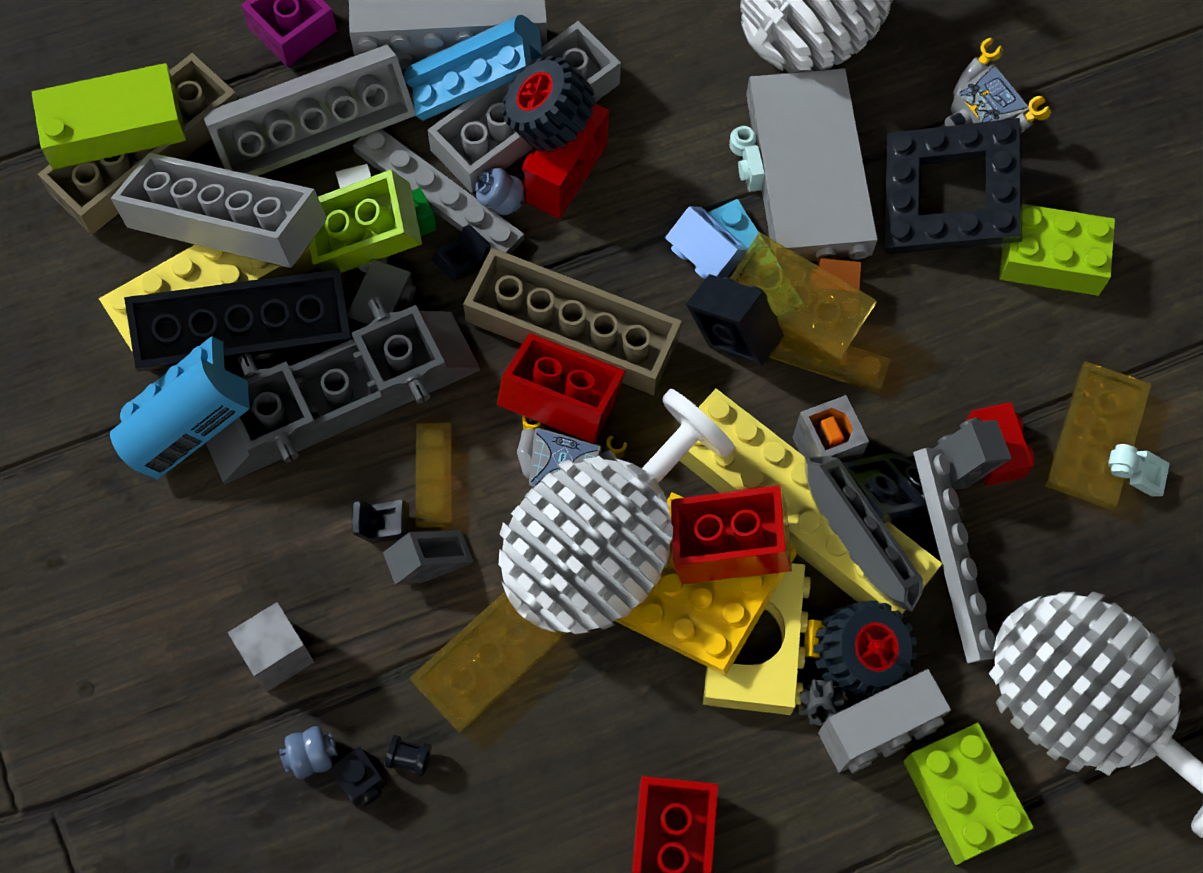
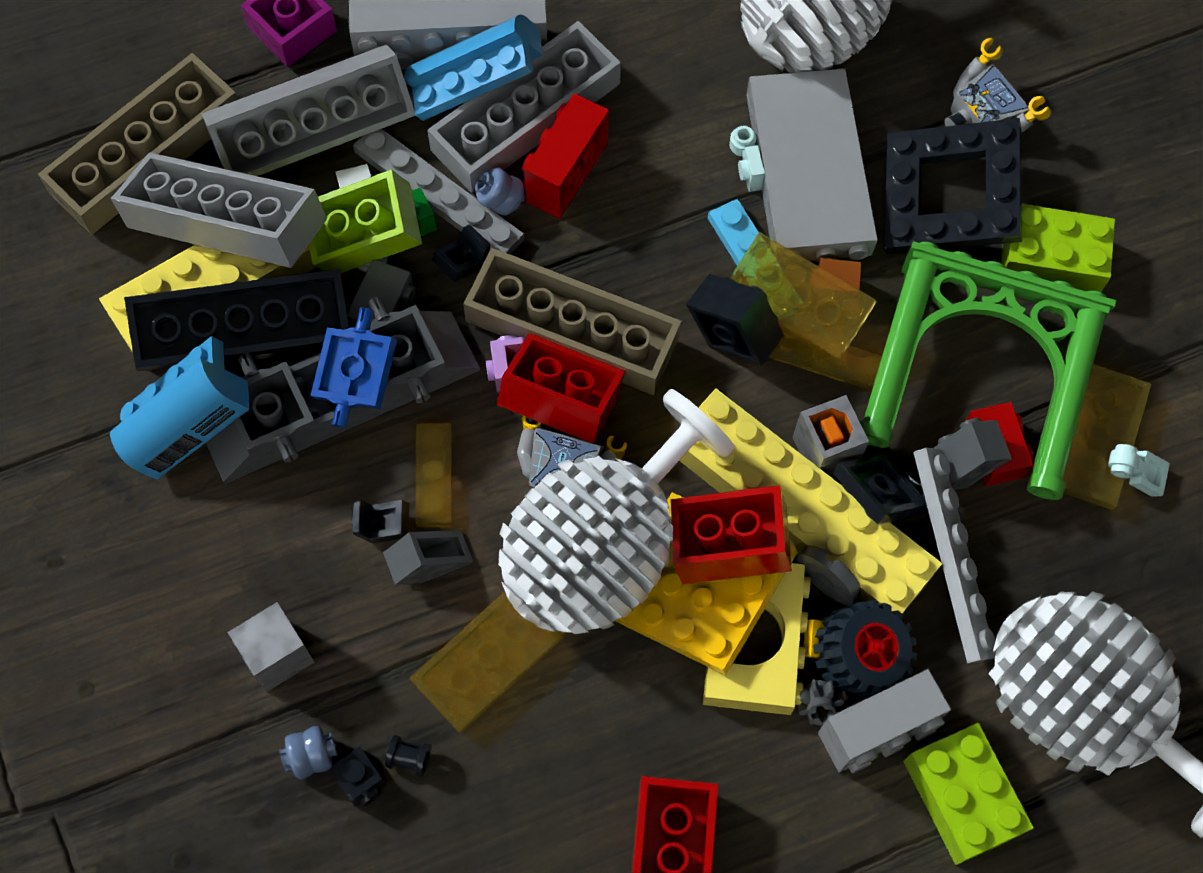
lime brick [31,63,187,170] -> none
black wheel [502,56,595,152] -> none
light blue brick [665,206,749,279] -> none
dark grey brick [805,456,923,612] -> none
none -> blue plate [310,307,397,428]
none -> lavender bracket [486,335,525,392]
none -> dark grey tile [796,546,861,605]
none -> bright green arch [860,241,1116,500]

